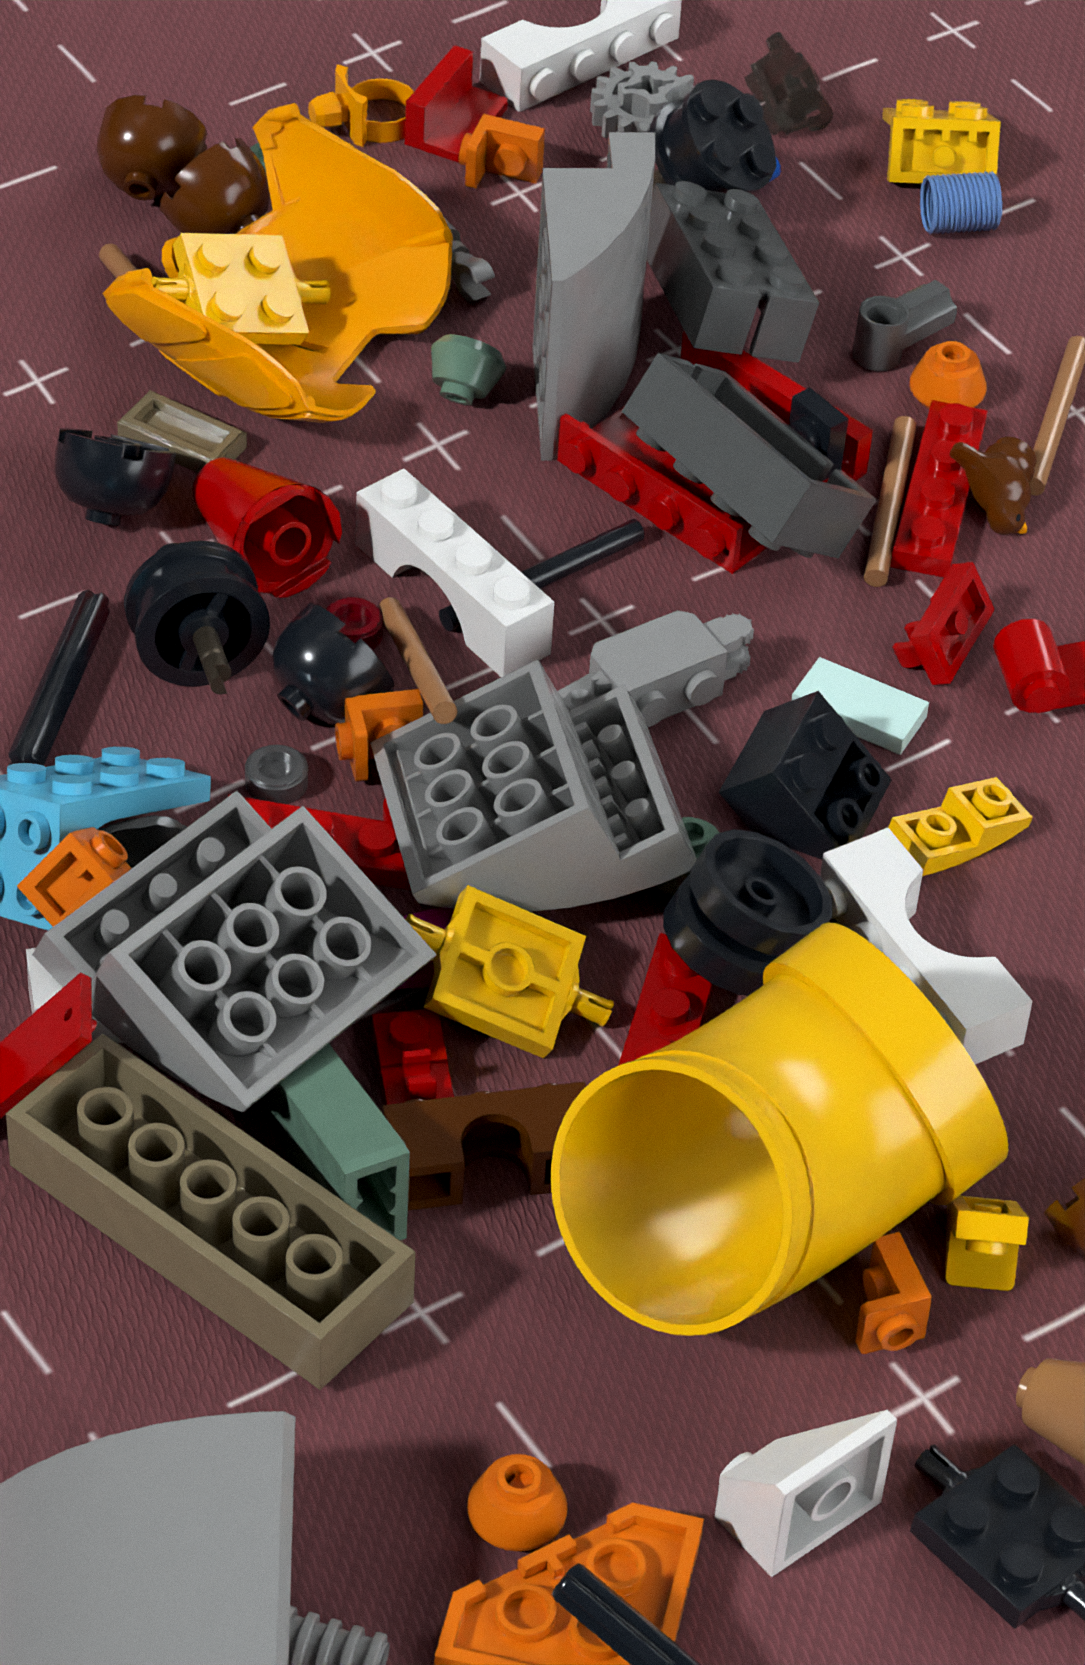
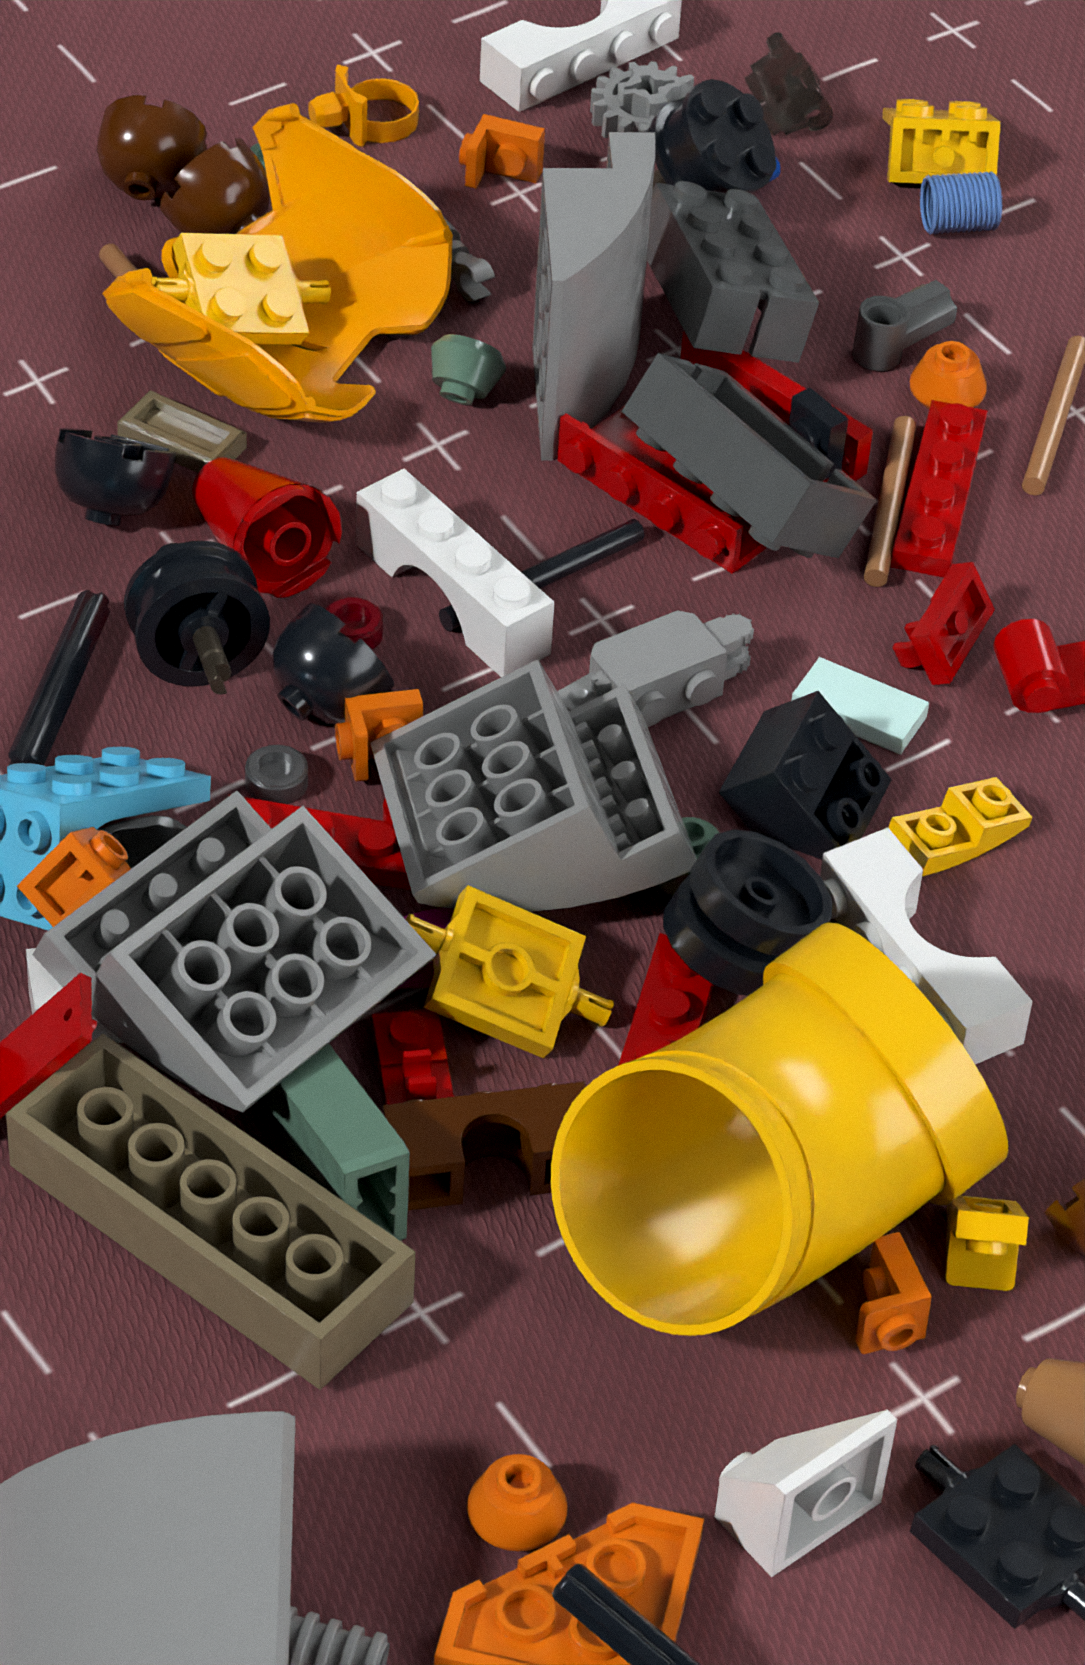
medium nougat bar [378,597,458,724] -> none
red panel [405,45,508,163] -> none
reddish brown animal [950,436,1037,535] -> none

